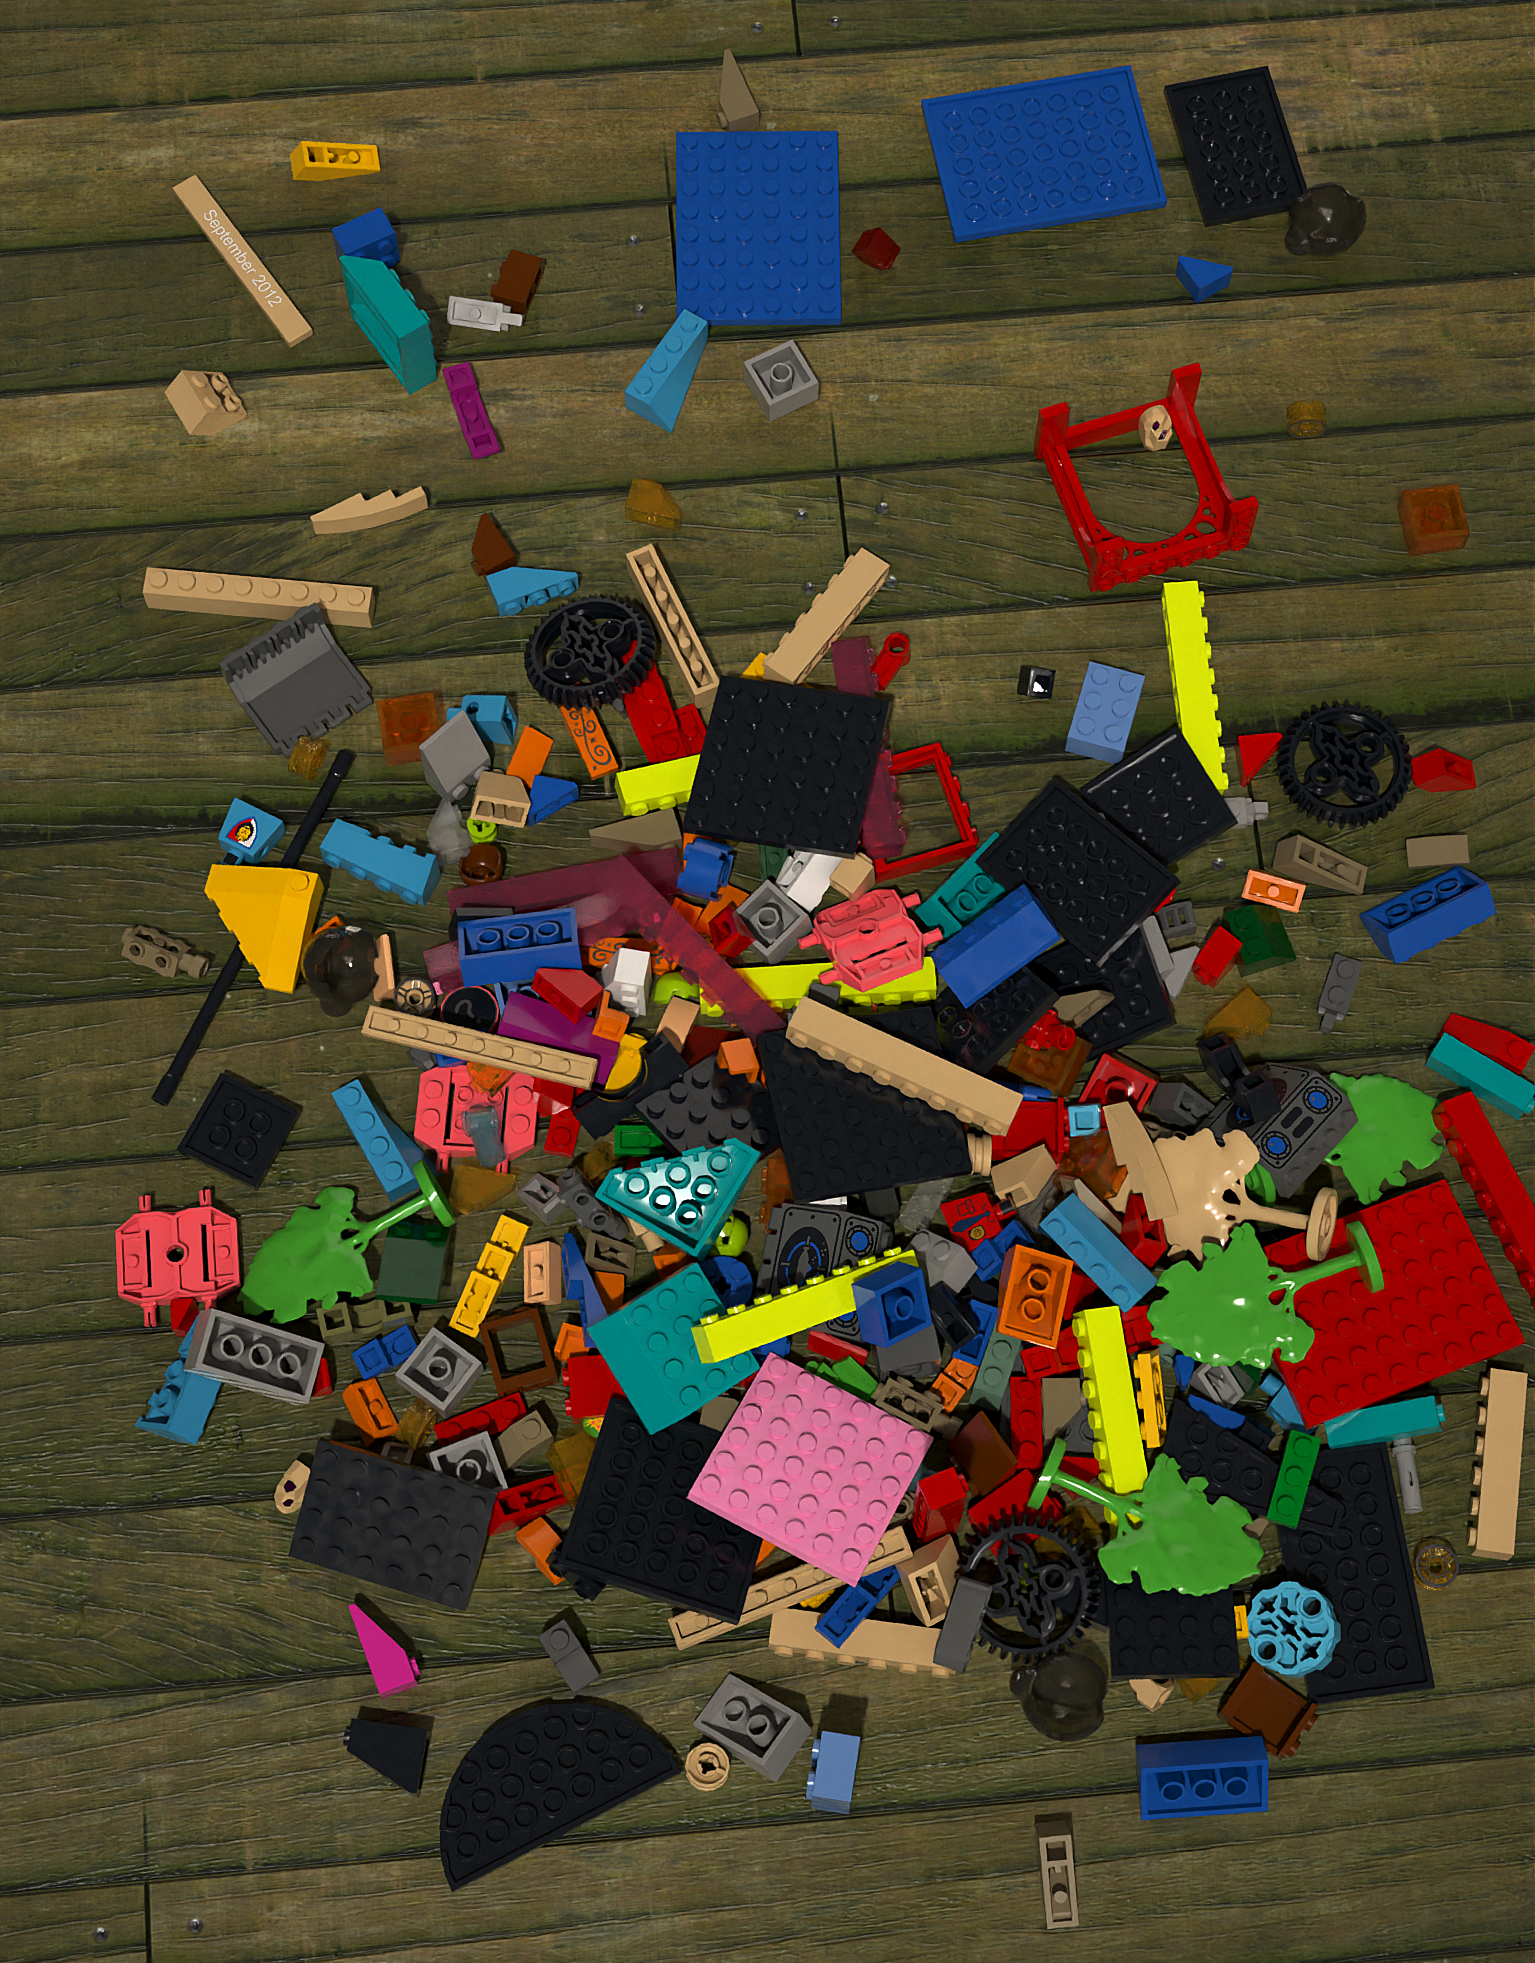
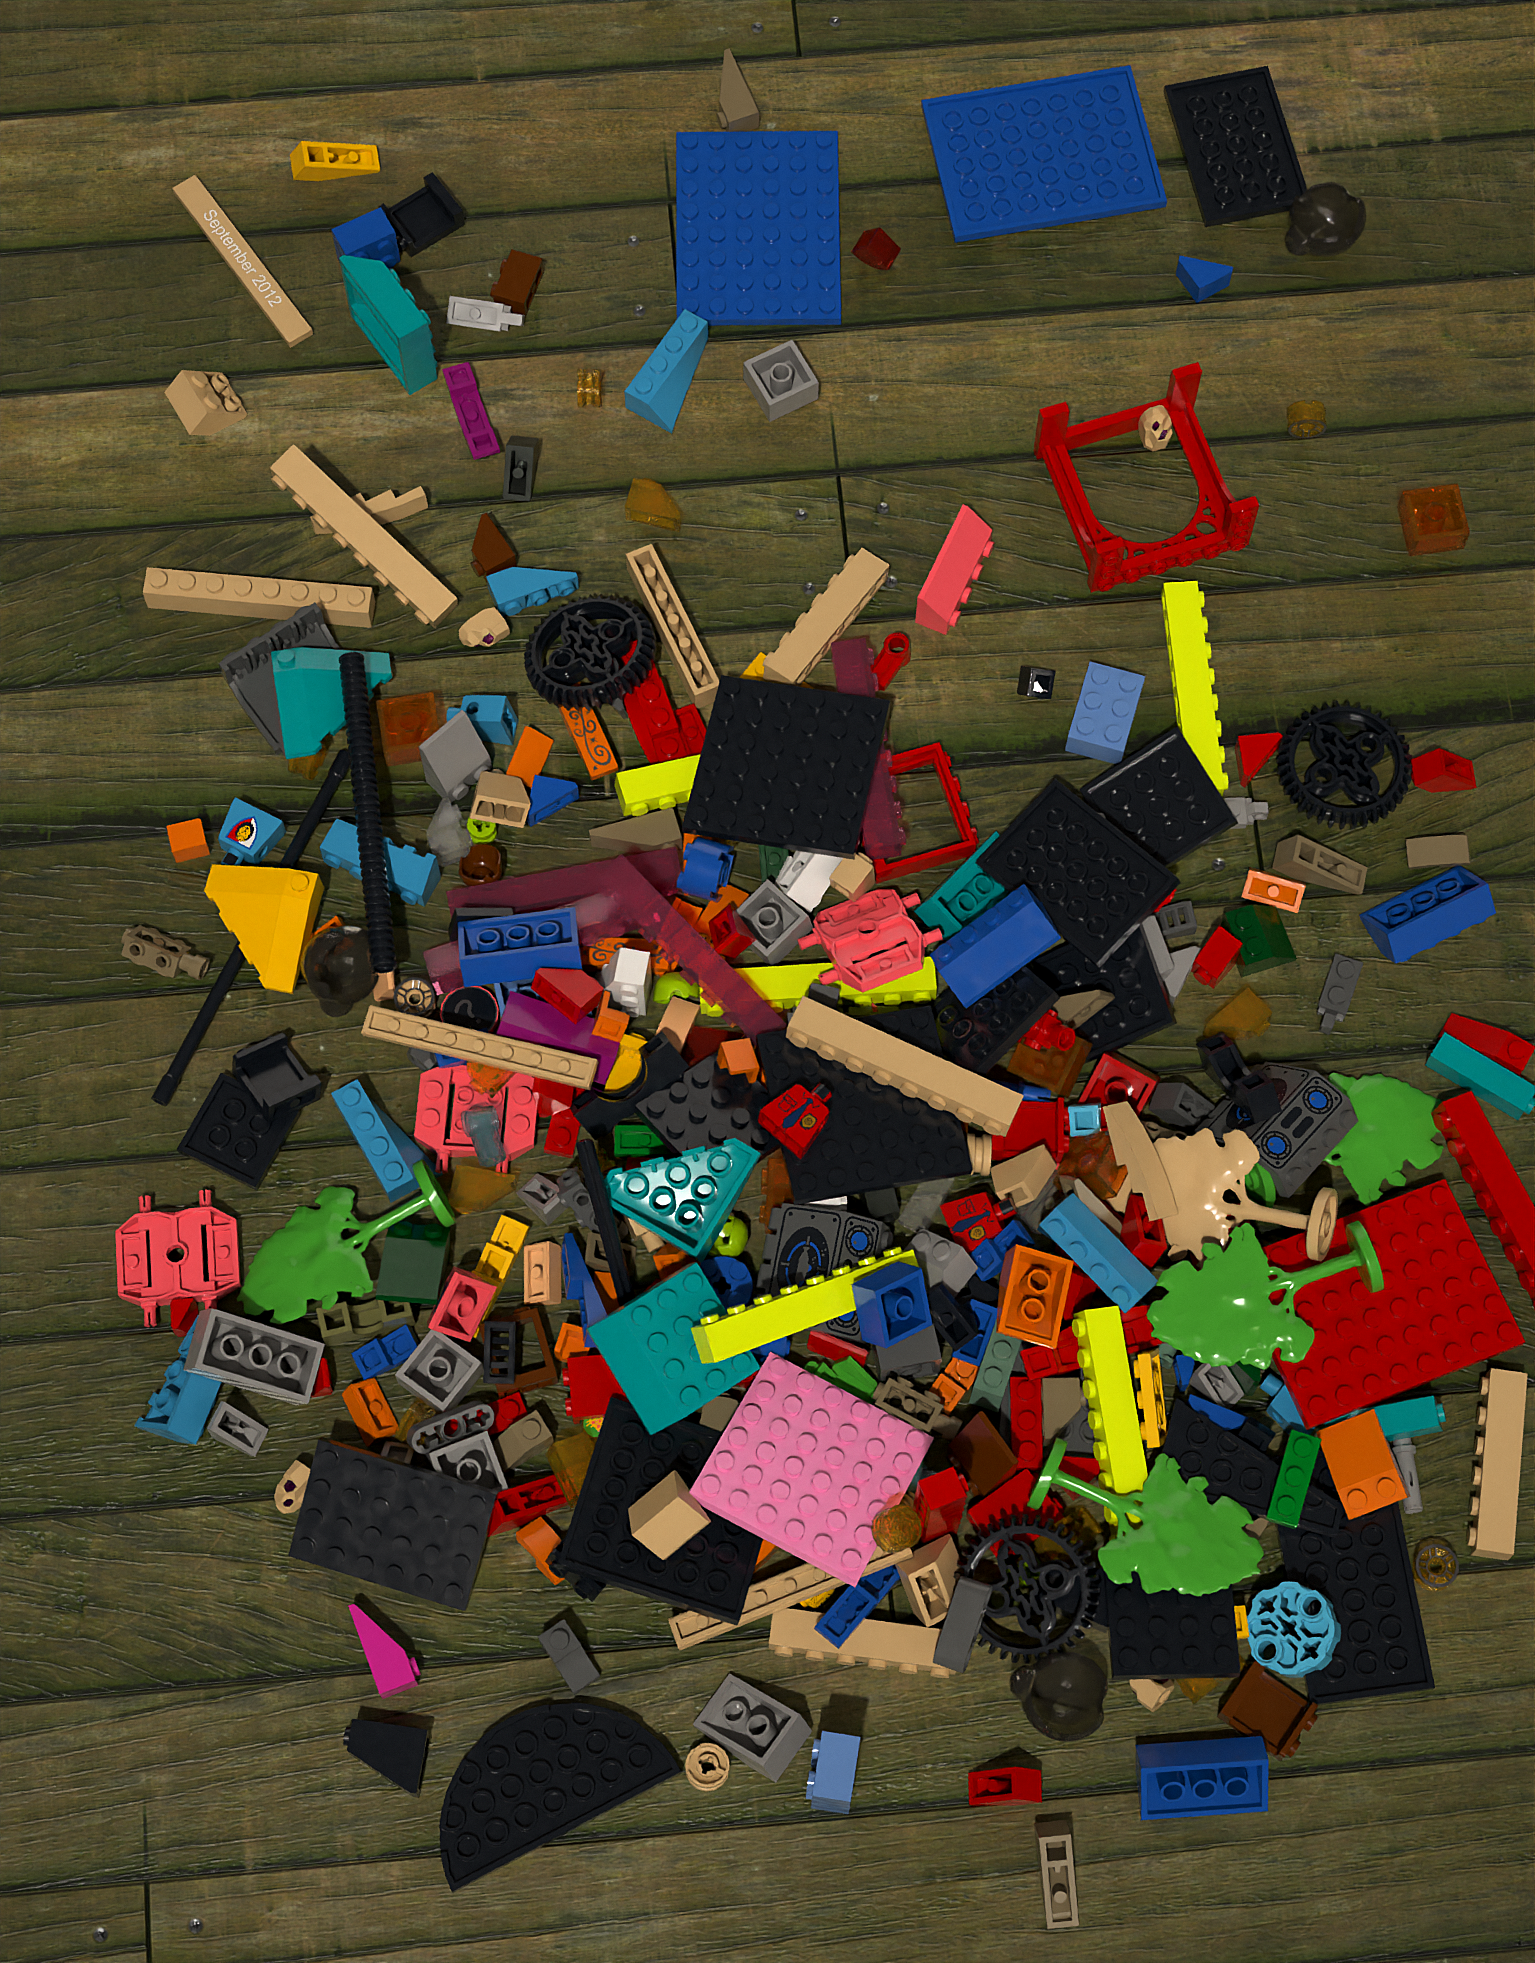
none -> orange panel [166,818,210,863]
none -> light grey slope [207,1401,269,1457]
none -> black panel [232,1032,321,1124]
none -> tan brick [270,444,458,628]
none -> teal slope [271,647,392,759]
none -> black piece [339,652,397,973]
none -> black panel [378,172,465,258]
none -> dark grey beam [407,1400,495,1454]
none -> coral slope [427,1266,497,1342]
none -> tan rock [459,607,510,647]
none -> black slope [483,1321,516,1384]
none -> pearl dark grey slope [503,435,539,502]
none -> black axle [576,1139,635,1307]
none -> clear yellow wheel [577,369,601,408]
none -> tan slope [628,1470,711,1560]
none -> red torso [758,1083,832,1159]
none -> clear yellow wheel [871,1504,922,1553]
none -> coral slope [915,504,995,635]
none -> red slope [968,1766,1042,1806]
none -> orange slope [1316,1409,1411,1520]

